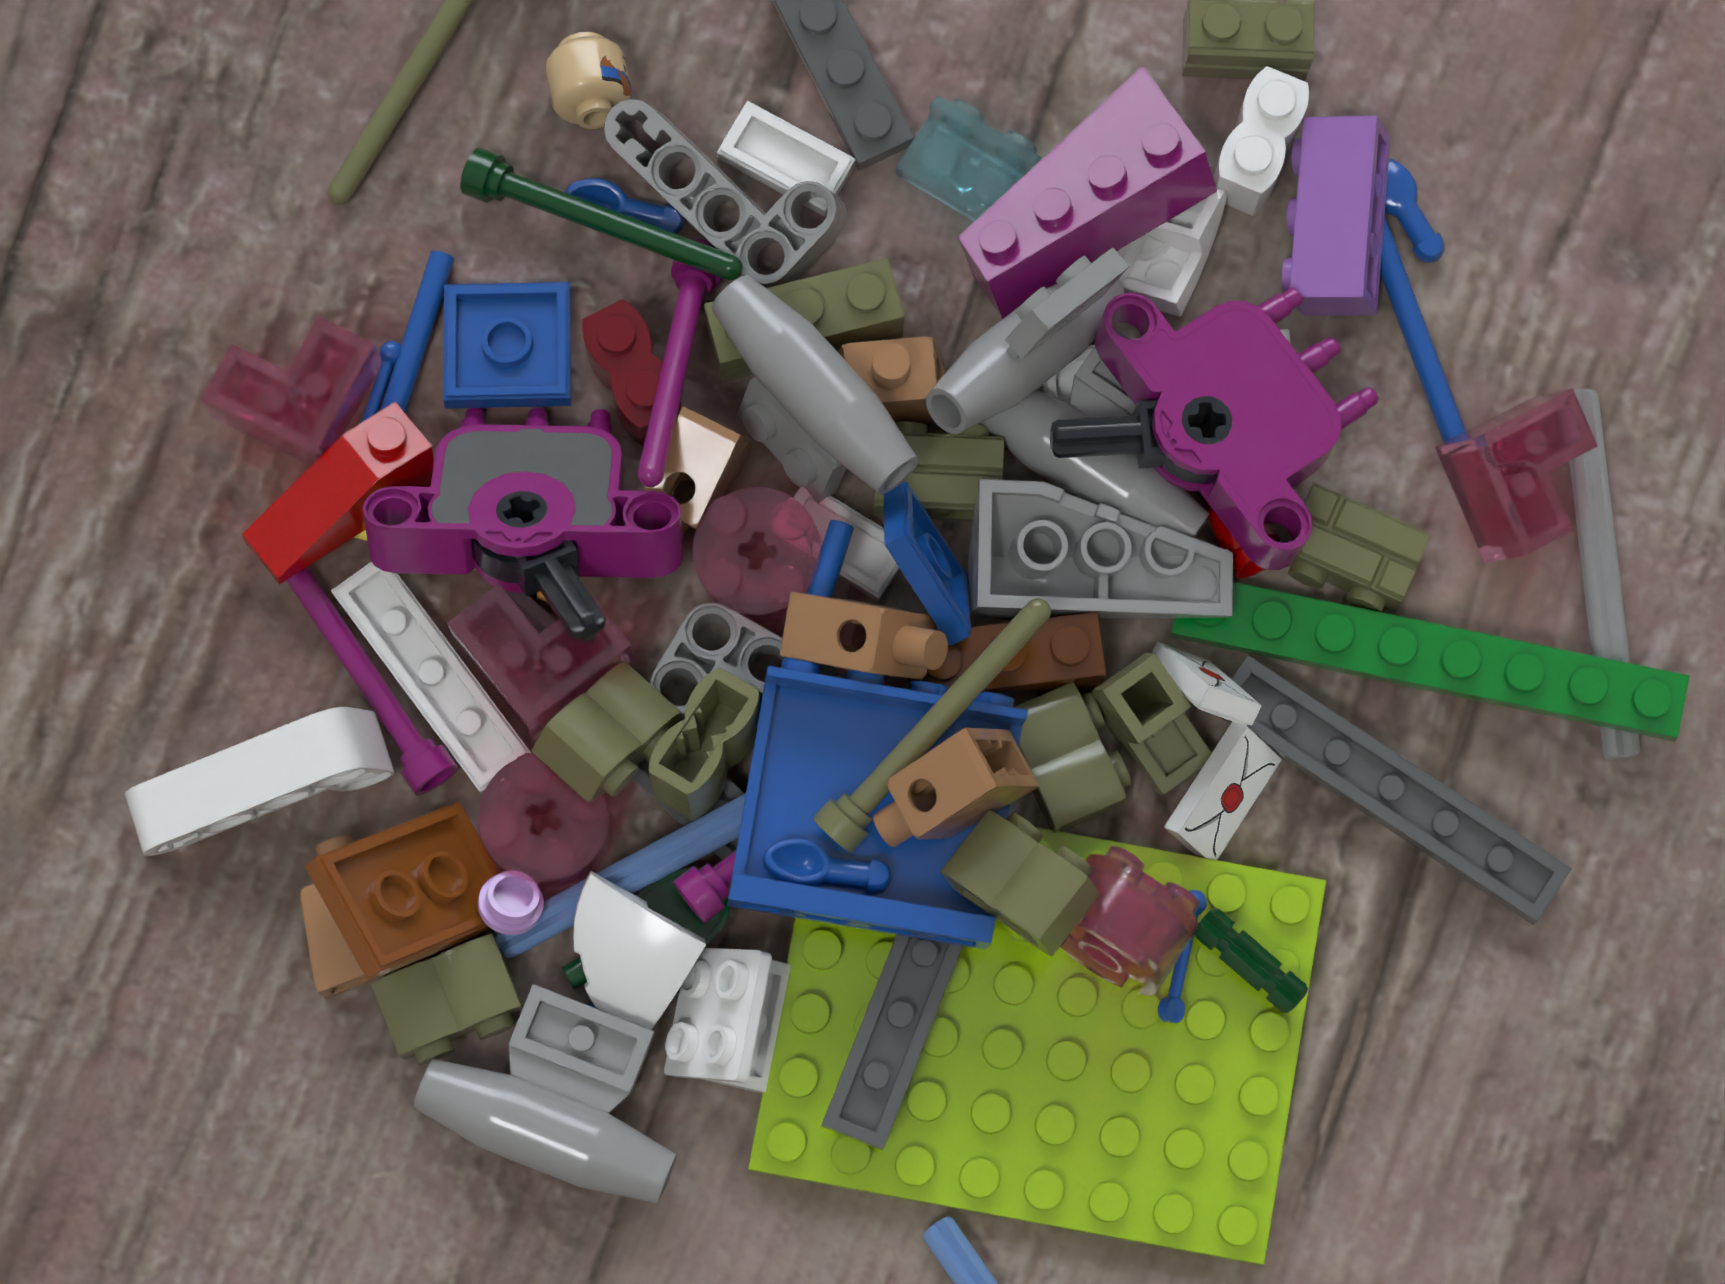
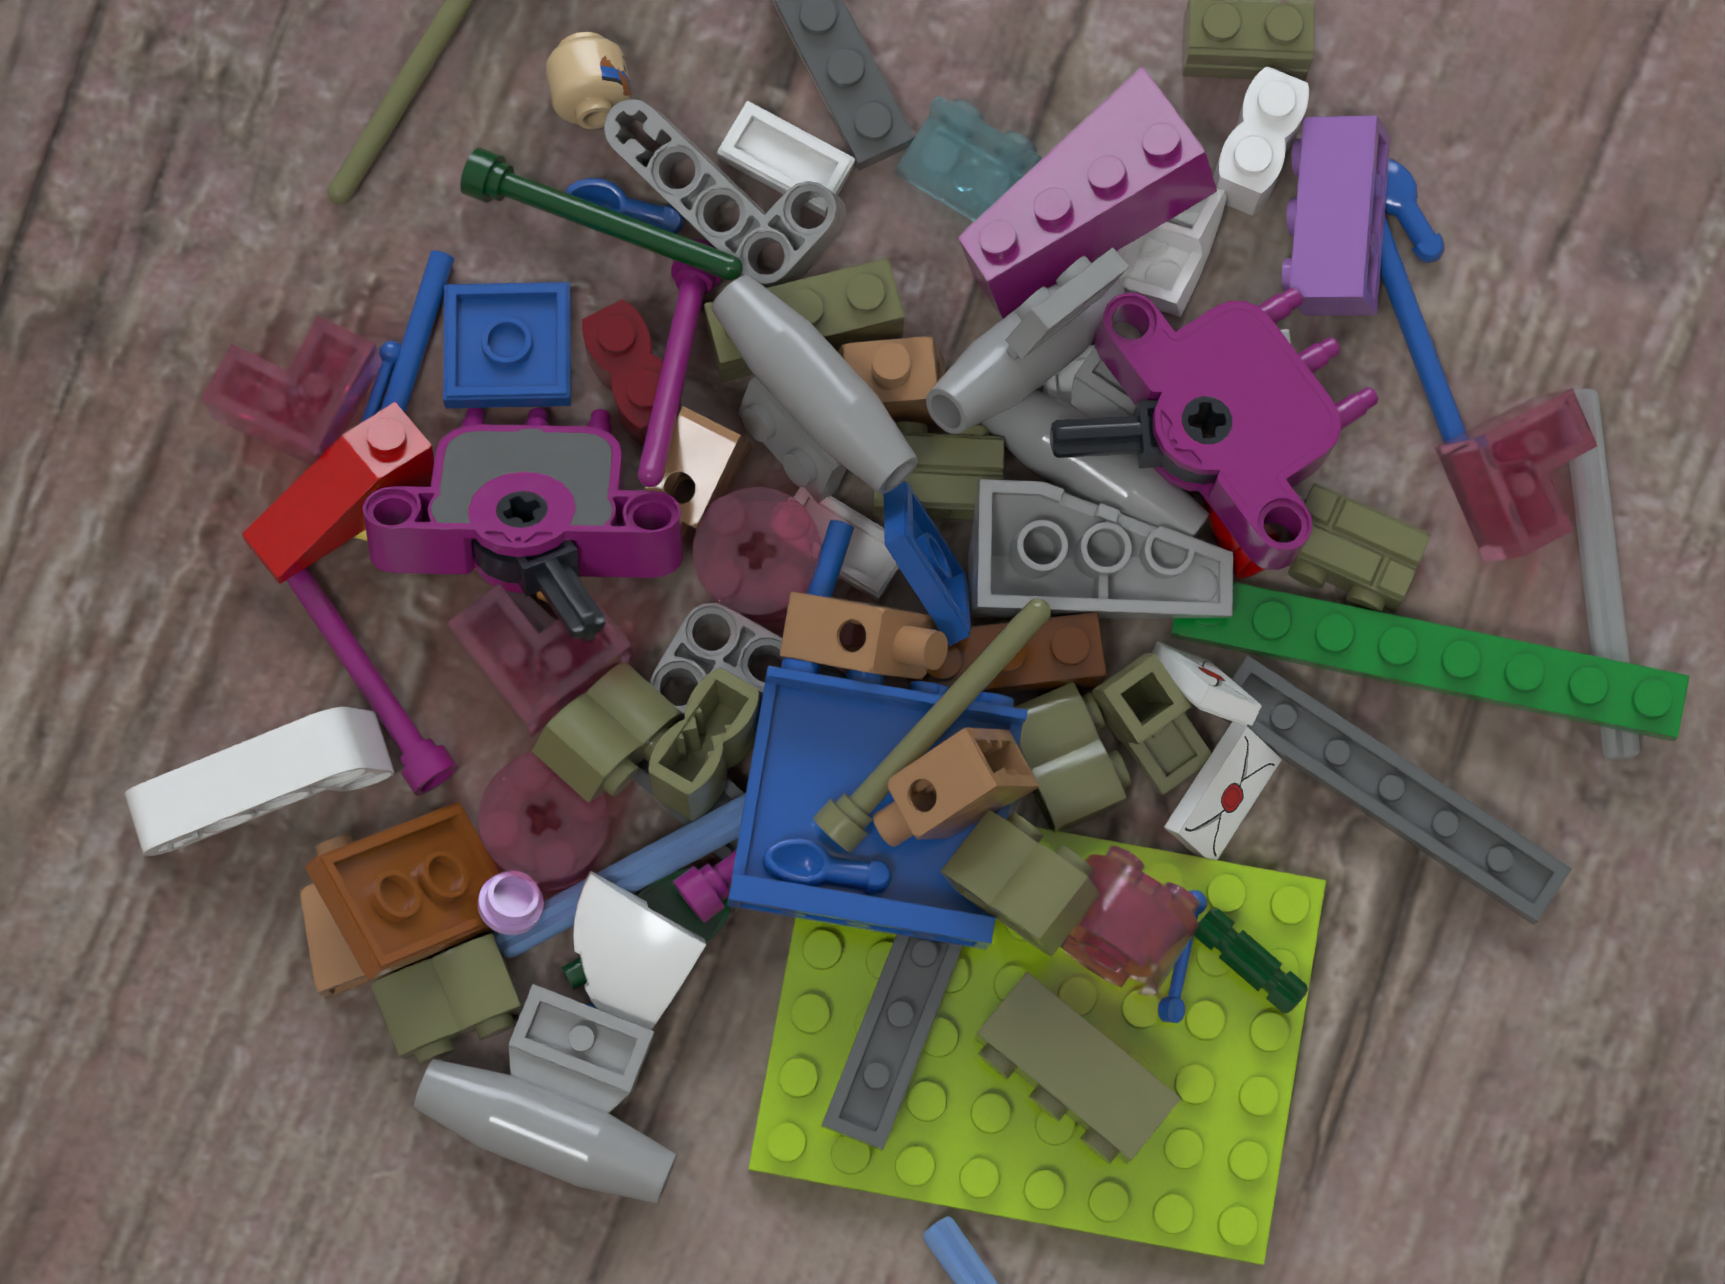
white tile [331,562,534,796] -> none
white bracket [664,948,791,1093] -> none
none -> olive brick [974,972,1181,1164]

